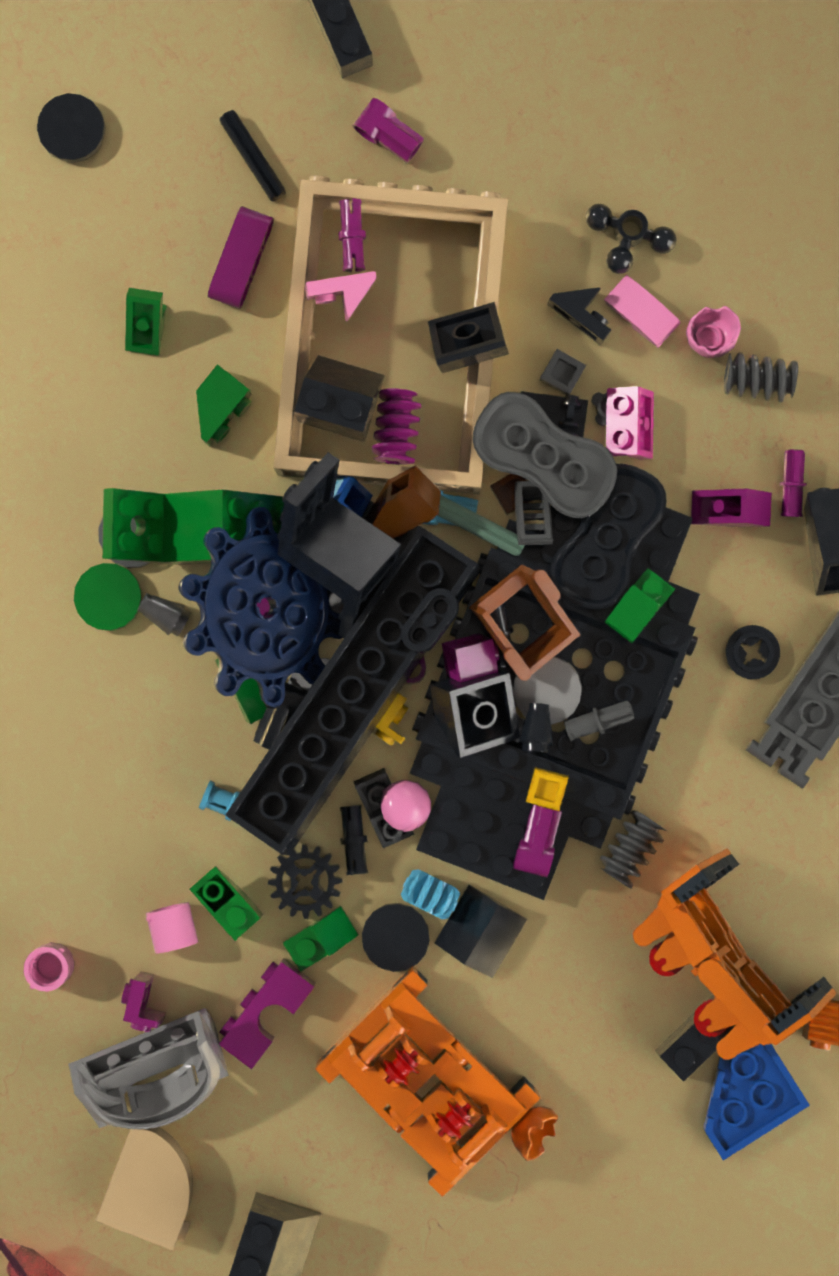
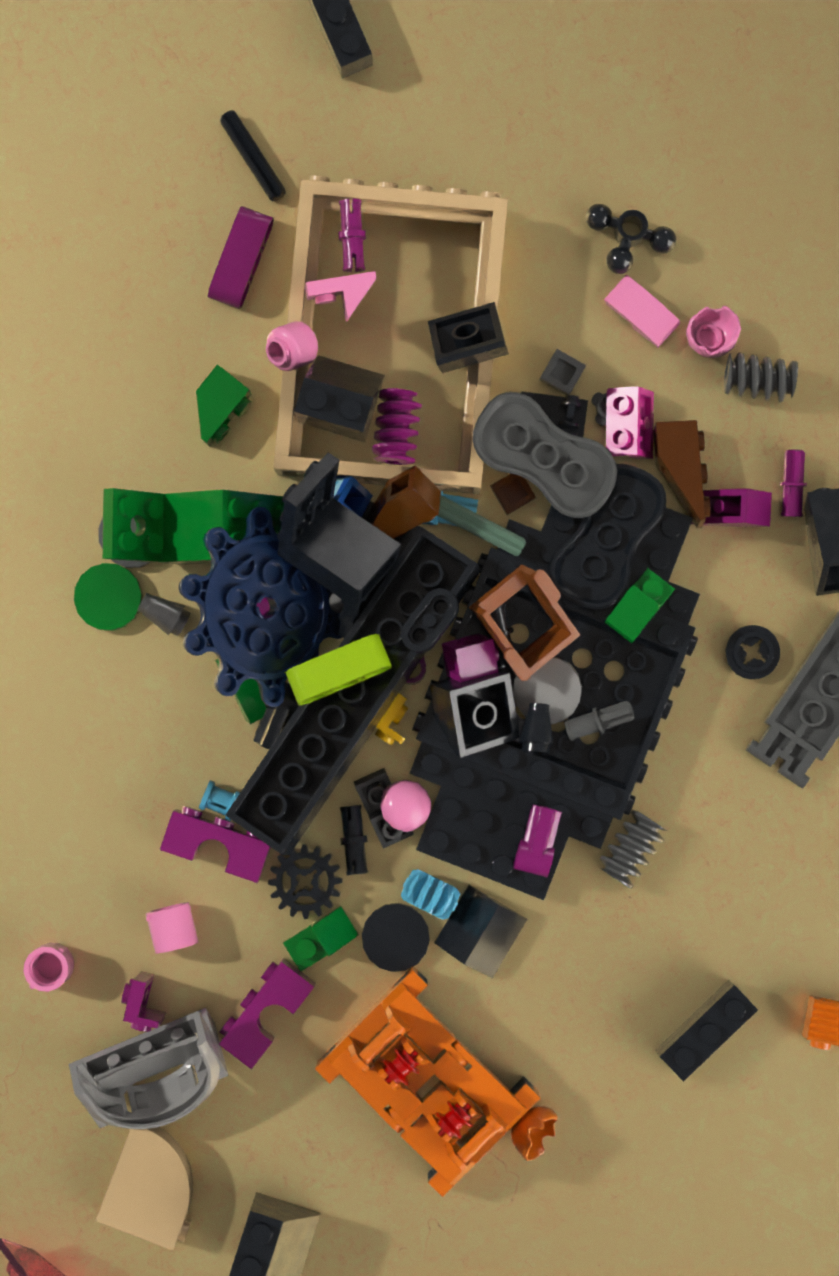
black tile [37,93,106,163] -> none
green slope [125,288,166,356] -> none
green slope [189,866,263,941] -> none
magenta piece [352,98,424,164] -> none
dark grey slope [514,481,553,545] -> none
yellow tile [526,767,569,811] -> none
black slope [547,287,611,346] -> none
orange container [633,848,837,1060] -> none
blue plate [703,1044,810,1161] -> none
none -> magenta arch [160,806,271,883]
none -> bright pink head [266,321,318,371]
none -> lime beam [285,634,392,705]
none -> reddish brown slope [653,420,710,528]

